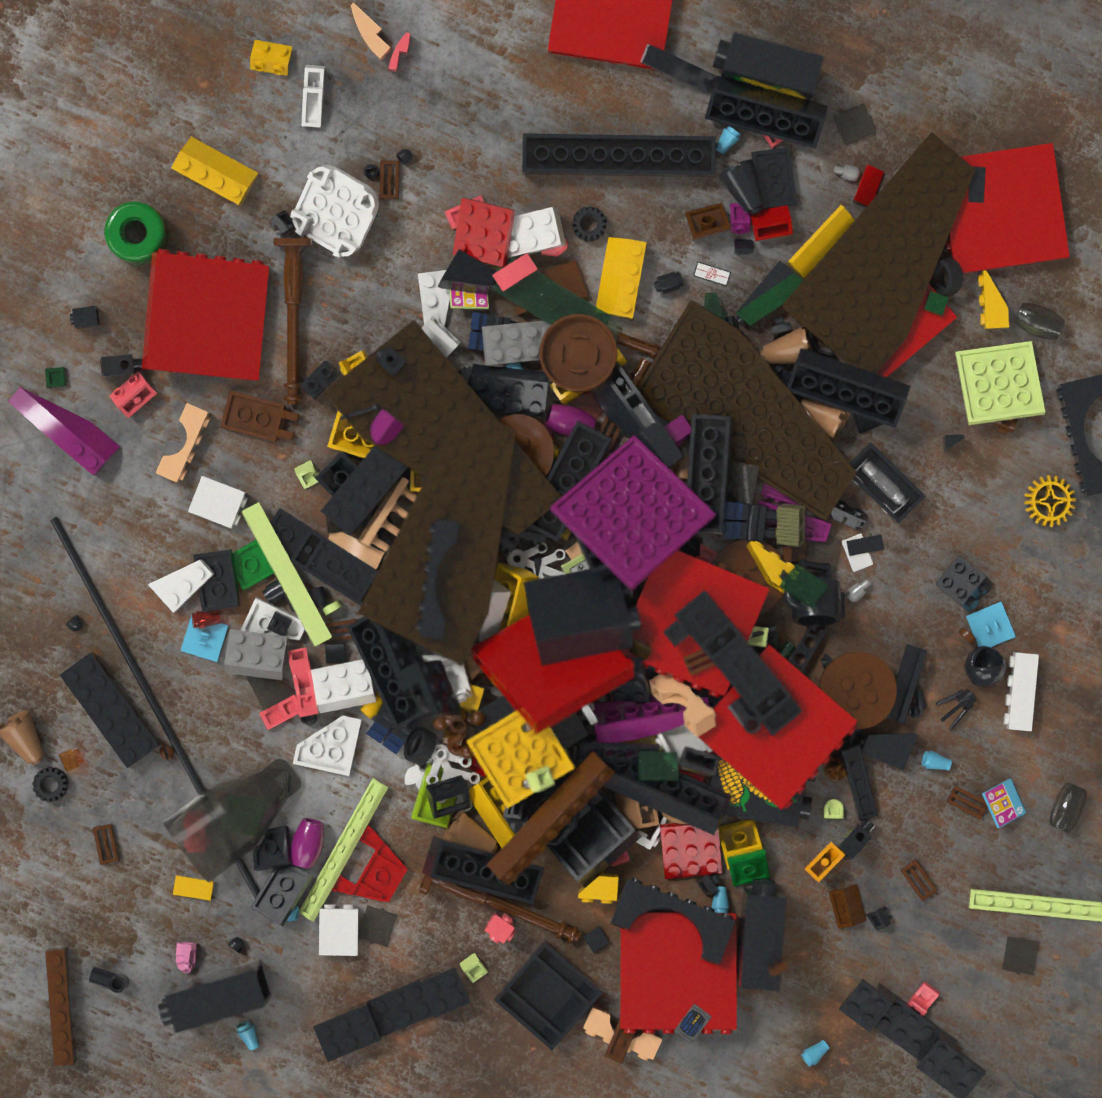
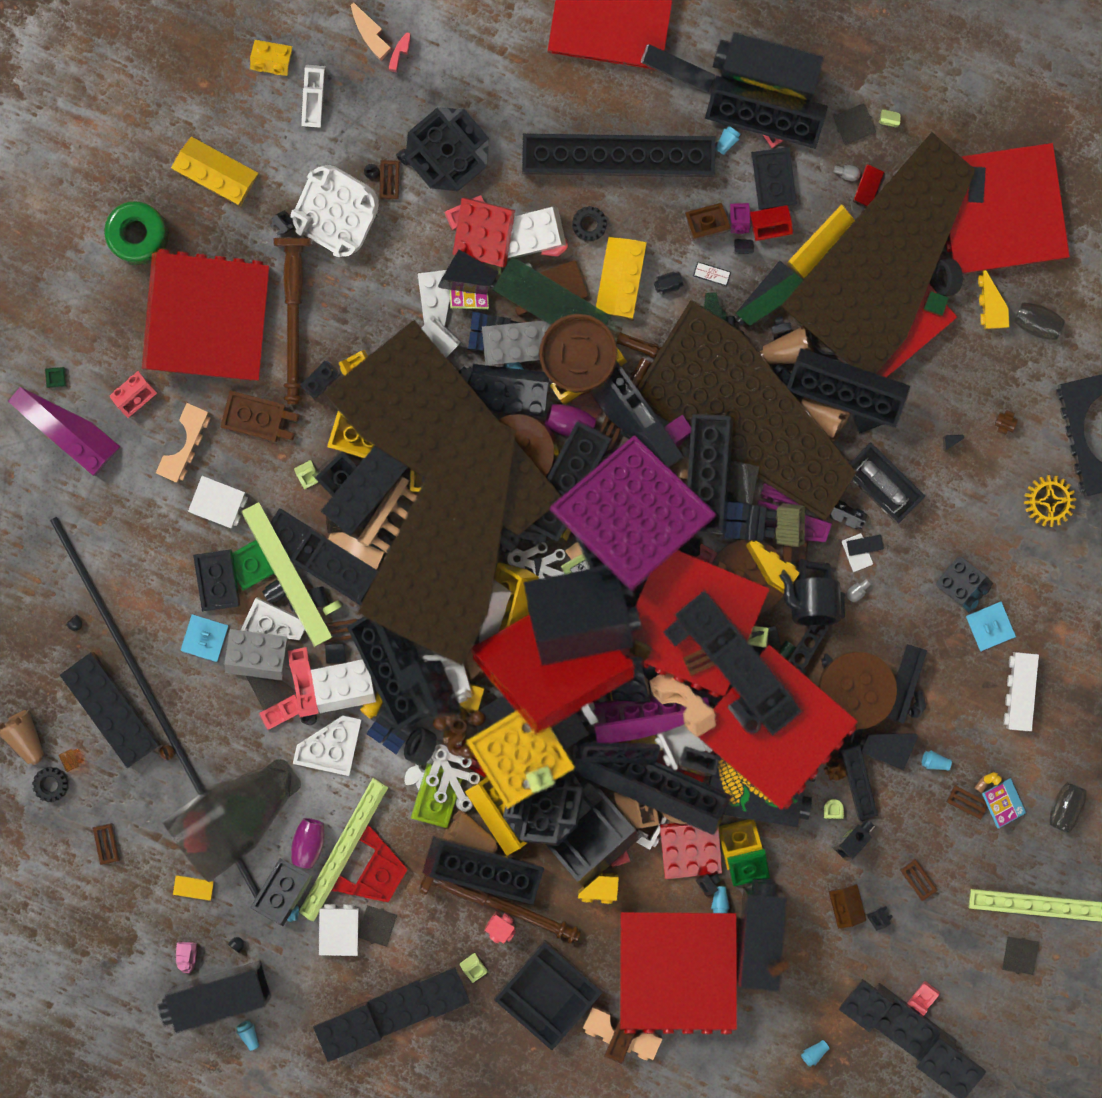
reddish brown arch [45,947,77,1066] -> none
black brick [70,306,100,329] -> none
black piece [89,966,129,993] -> none
black torso [100,354,145,378] -> none
white wing [148,560,215,613] -> none
clear red cone [192,611,220,630] -> none
black plate [253,825,292,871] -> none
black tile [267,611,293,636] -> none
black hinge [340,403,380,420] -> none
magenta brick [371,409,404,445] -> none
black brick [376,346,407,378] -> none
black arch [416,519,459,639] -> none
black tile [426,775,470,819] -> none
reddish brown brick [487,752,615,885] -> none
coral slope [492,253,537,291] -> none
black tile [583,926,609,953] -> none
black arch [610,878,736,966] -> none
clear green plate [638,752,679,781] -> none
sticker [674,1004,711,1044] -> none
black cone [719,159,764,215] -> none
clear green plate [780,564,828,608] -> none
light orange slope [805,842,845,883] -> none
black plant [936,689,977,730] -> none
yellowish green plate [955,341,1045,425] -> none
reddish brown tile [958,627,976,645] -> none
black piece [964,646,1006,686] -> none
none -> black piece [405,107,489,192]
none -> yellowish green slope [879,110,901,128]
none -> arm [975,772,1002,794]

